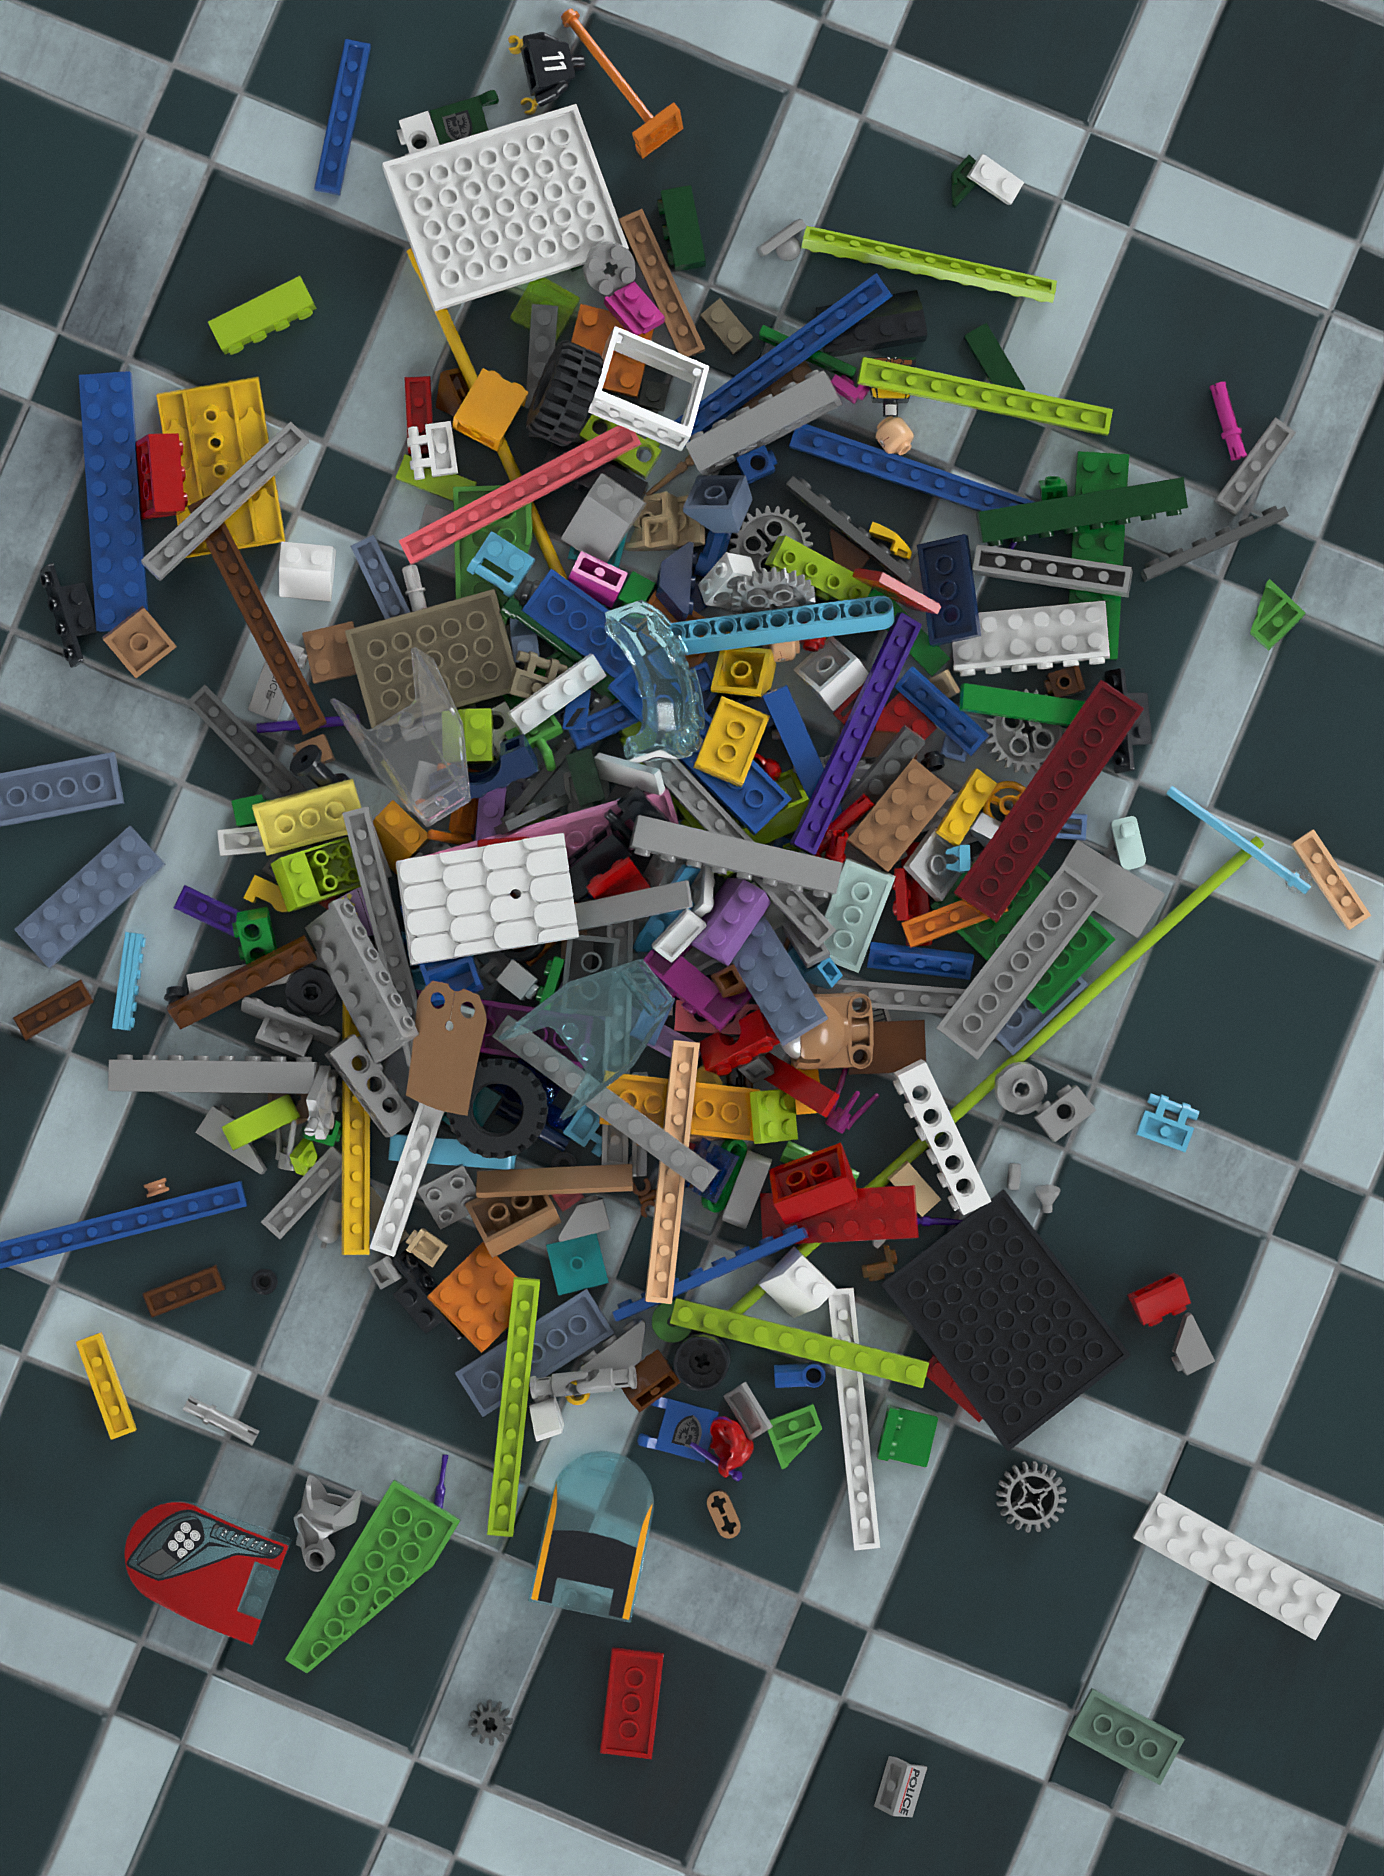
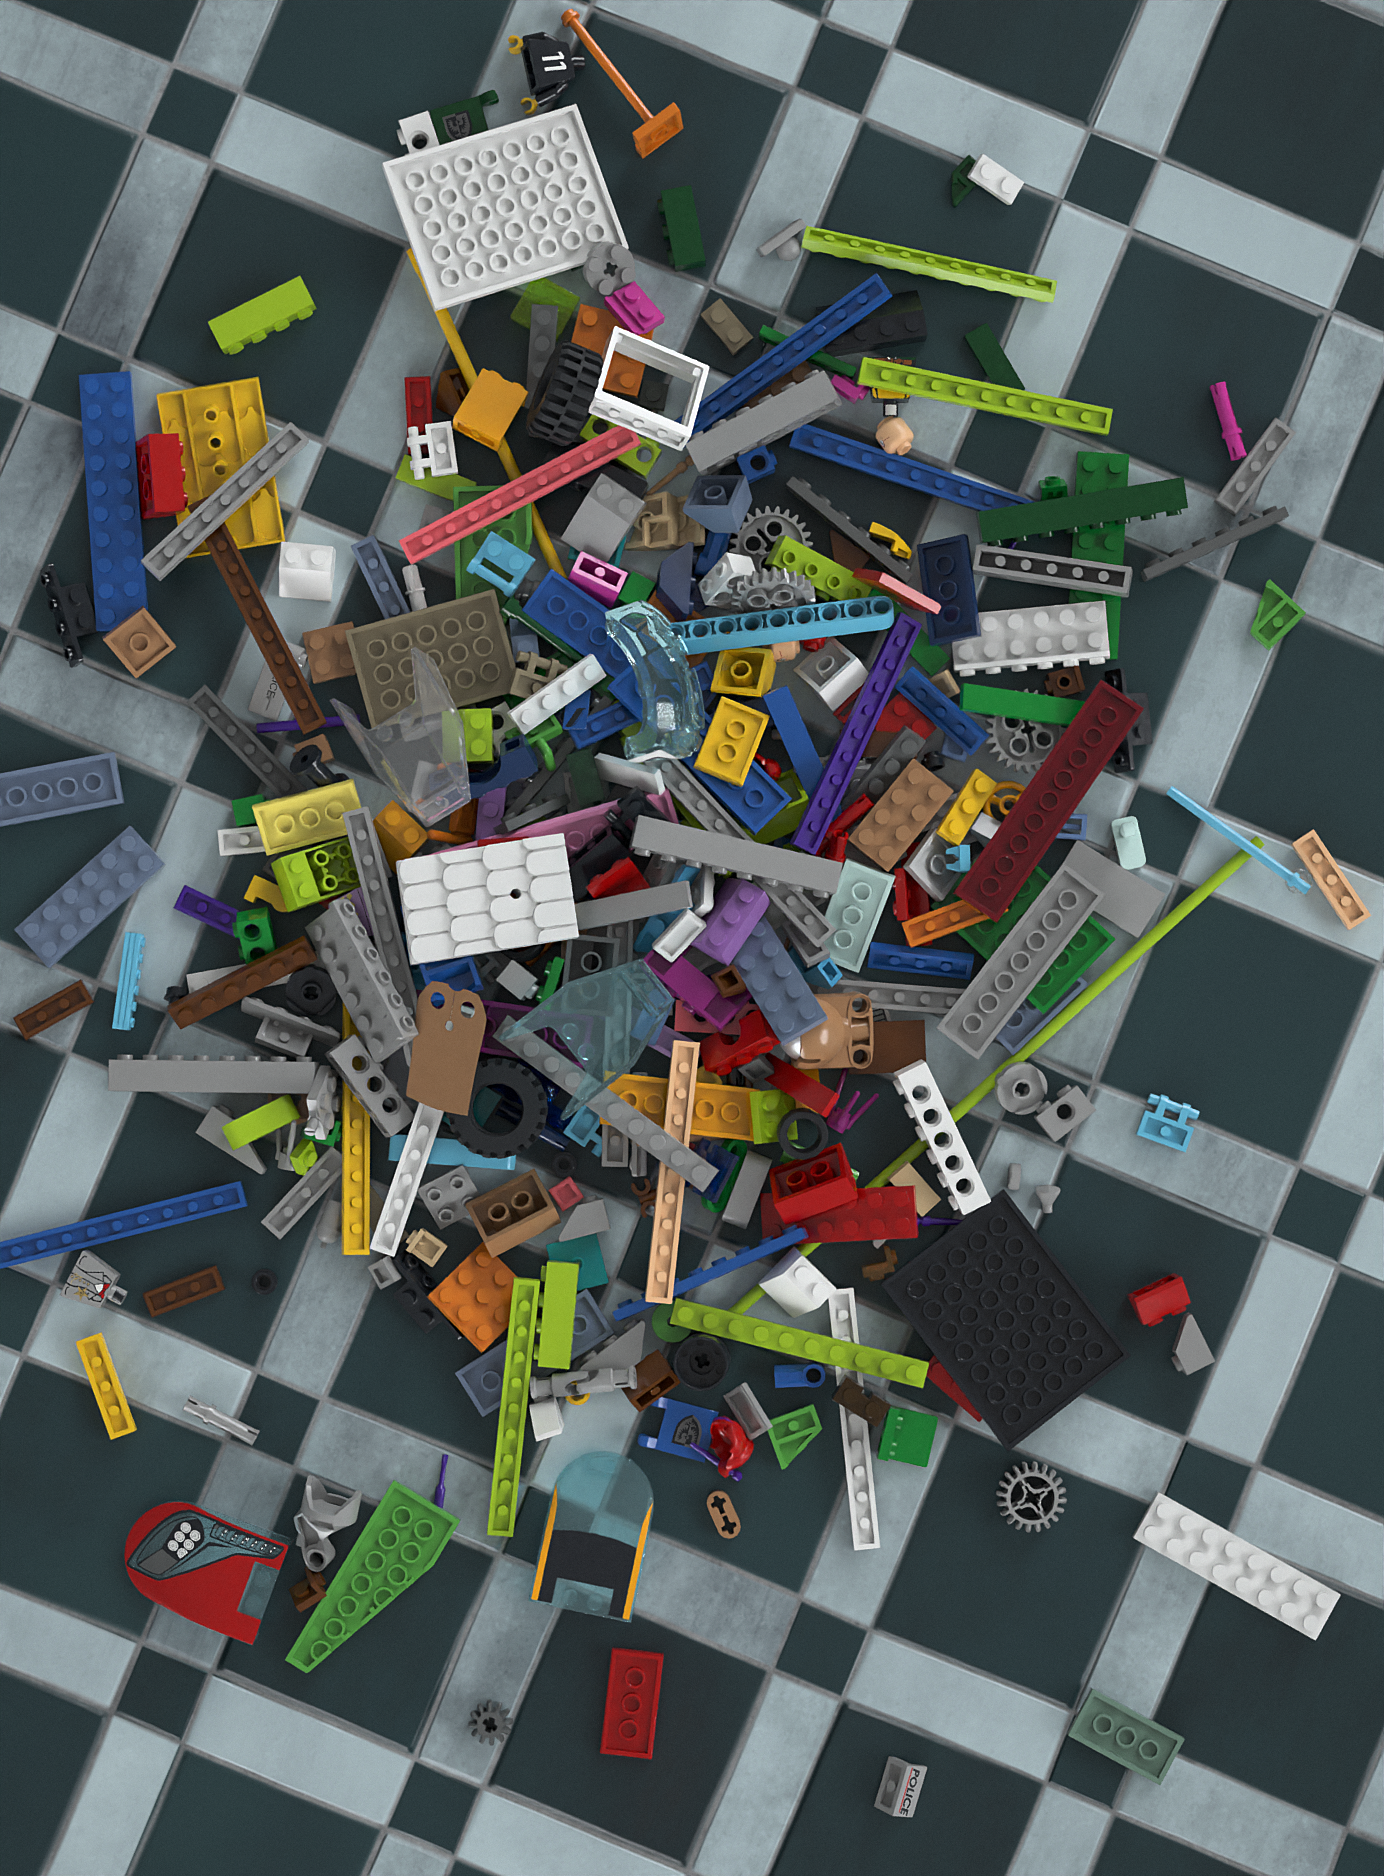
nougat bush [143,1178,170,1198] -> none
blue tile [314,39,371,196] -> none
medium nougat tile [476,1164,633,1198] -> none
medium nougat plate [619,209,705,358] -> none
none -> light grey torso [60,1249,128,1308]
none -> reddish brown bracket [289,1566,327,1612]
none -> lime brick [533,1260,579,1369]
none -> black tyre [777,1108,828,1160]
none -> dark brown brick [831,1375,891,1427]

